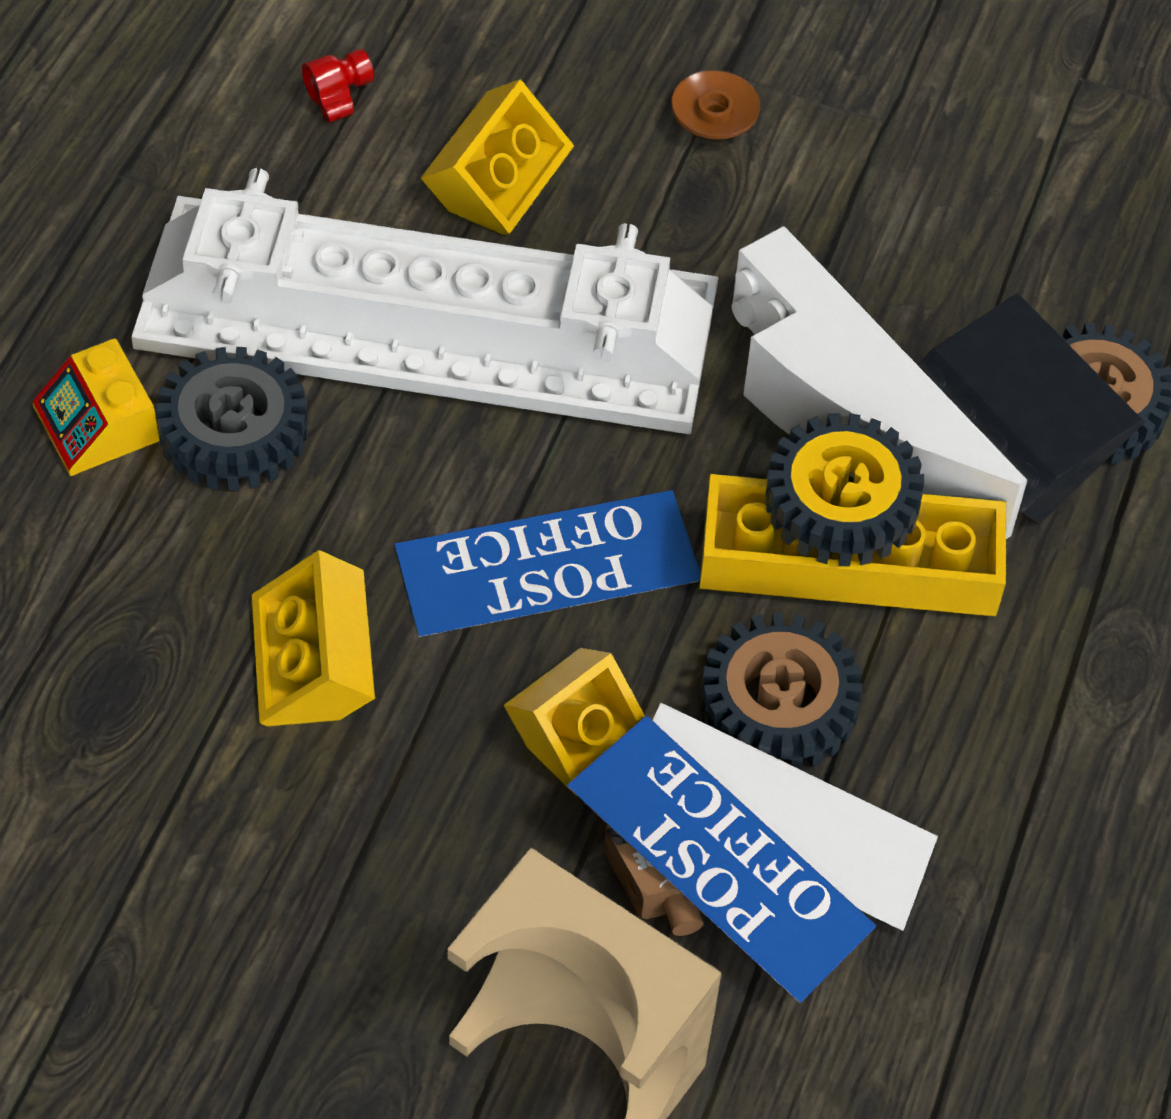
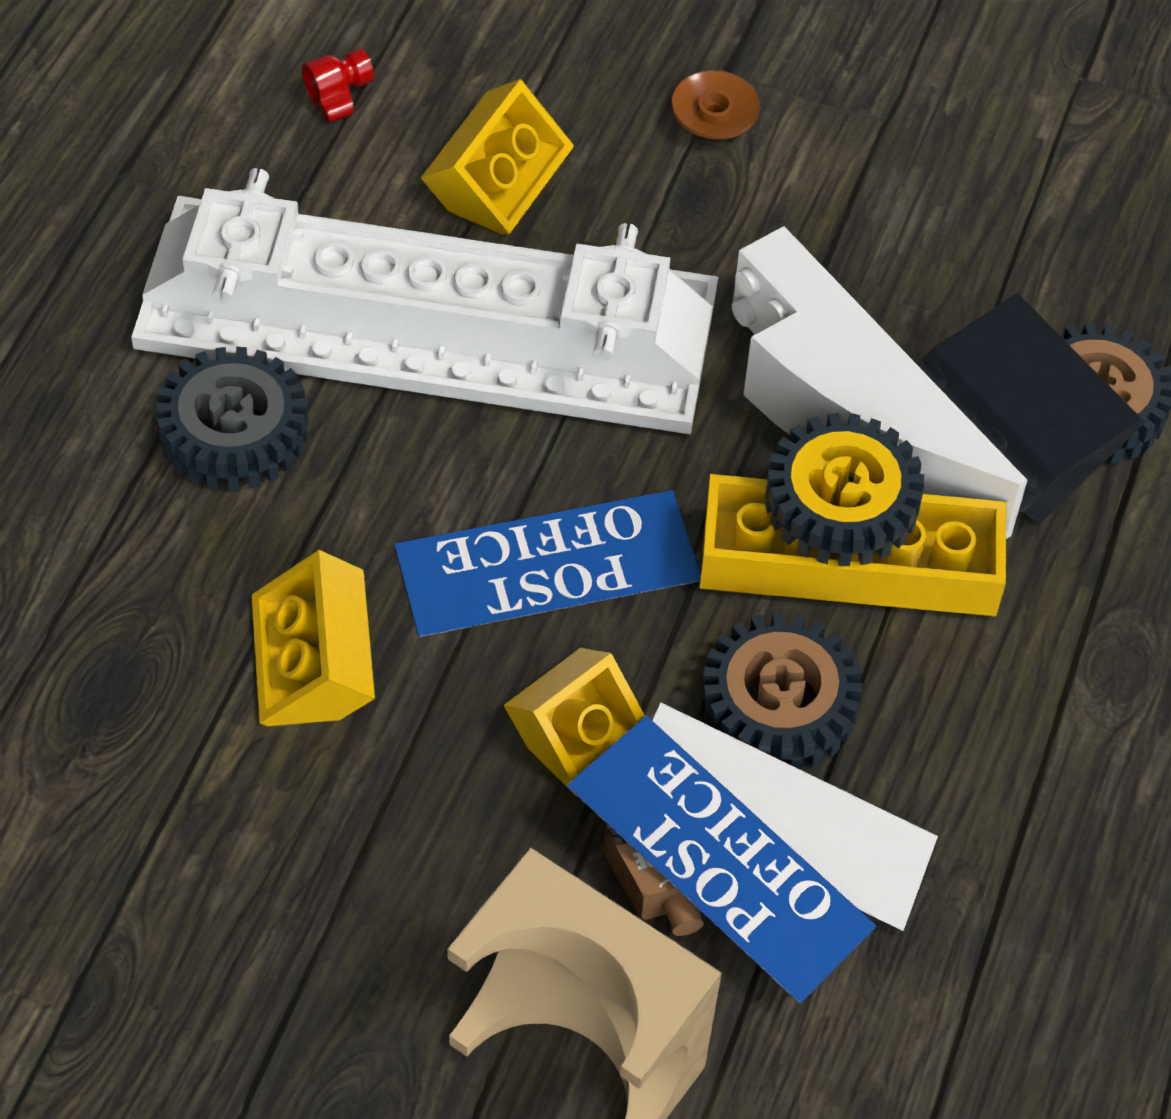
yellow slope [32,338,160,476] -> none

